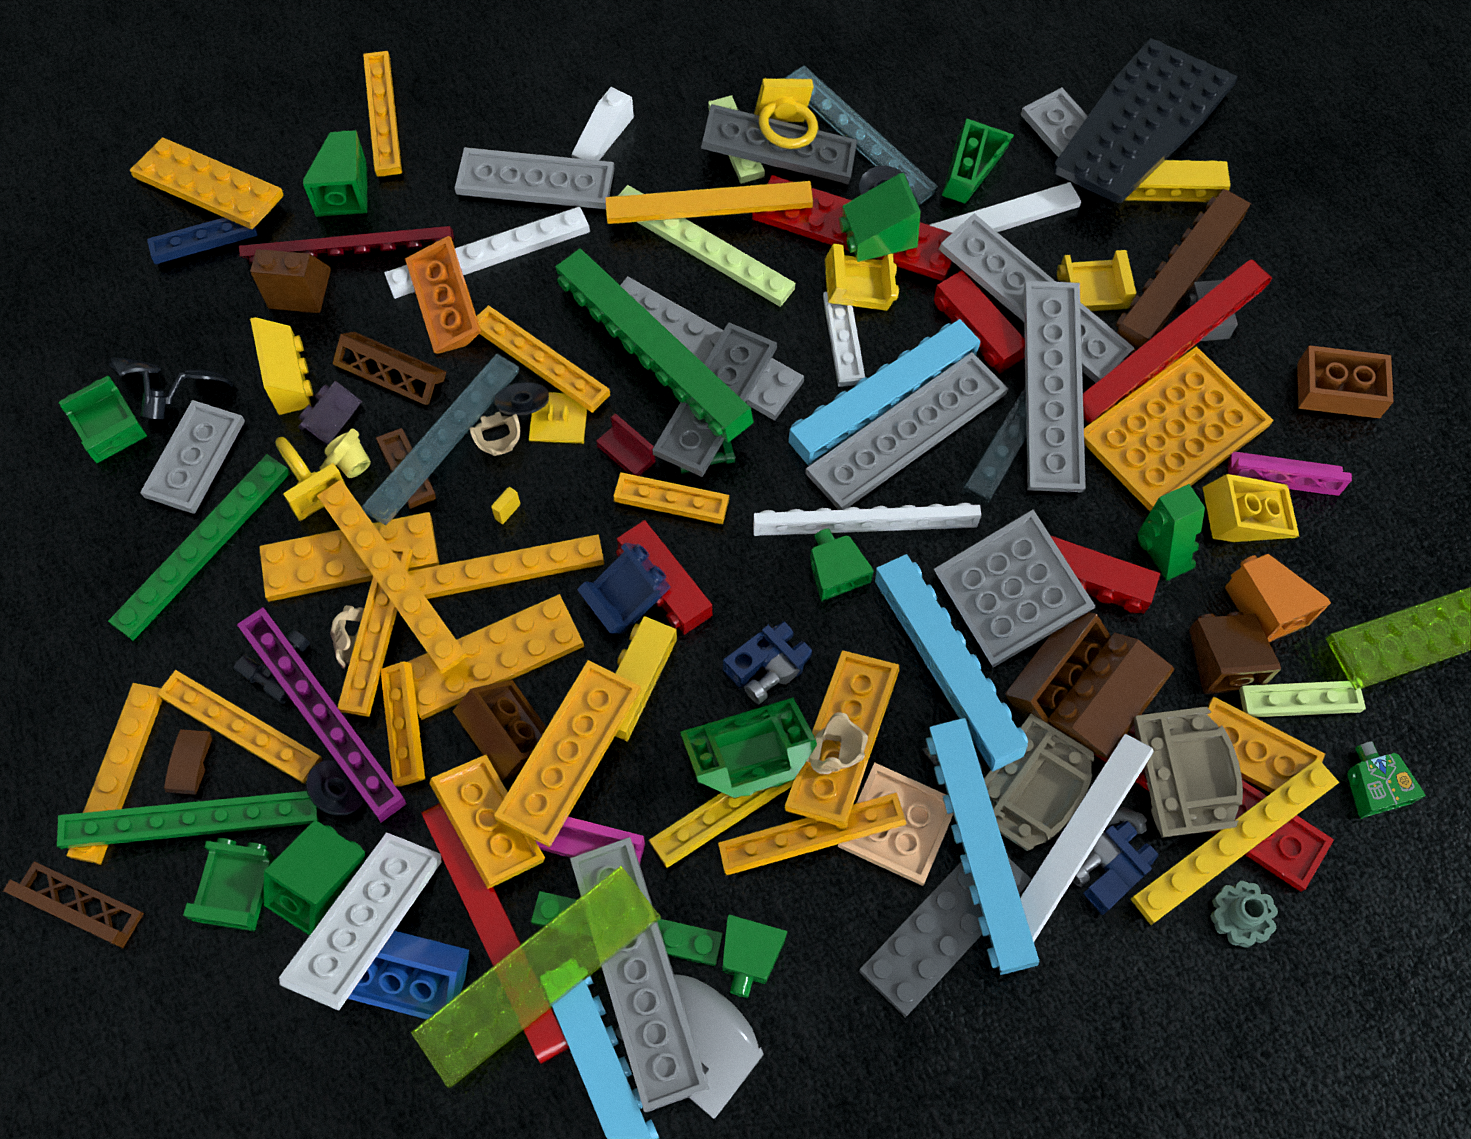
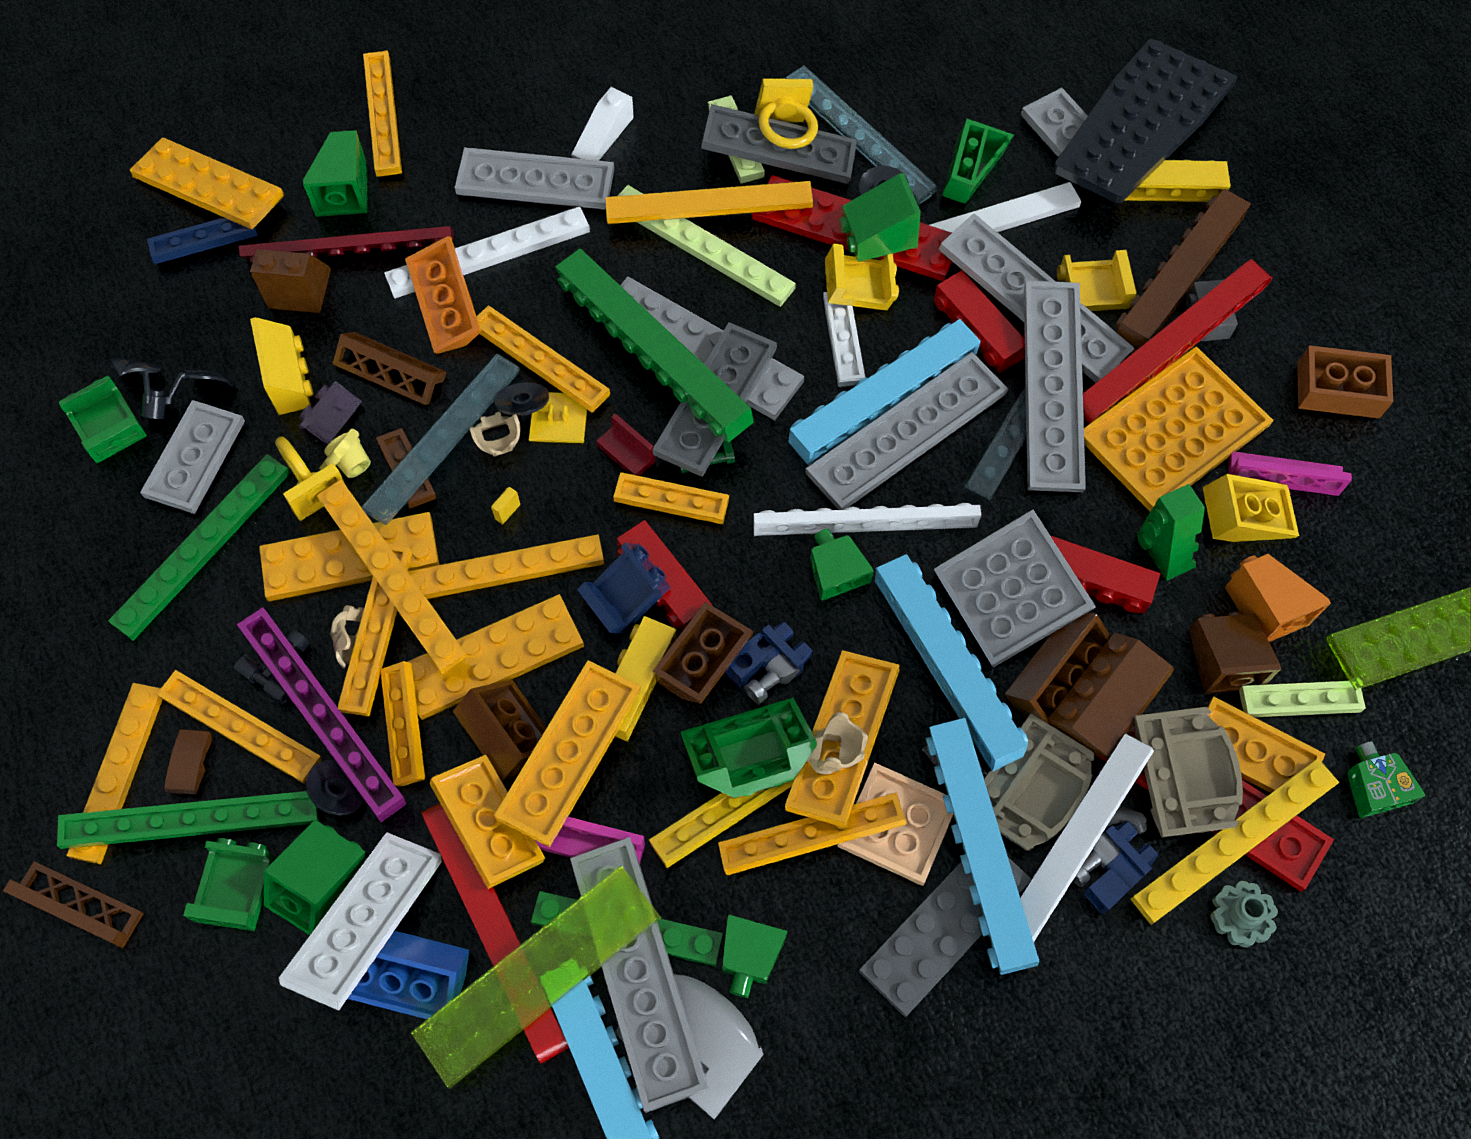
none -> reddish brown slope [653,602,753,704]

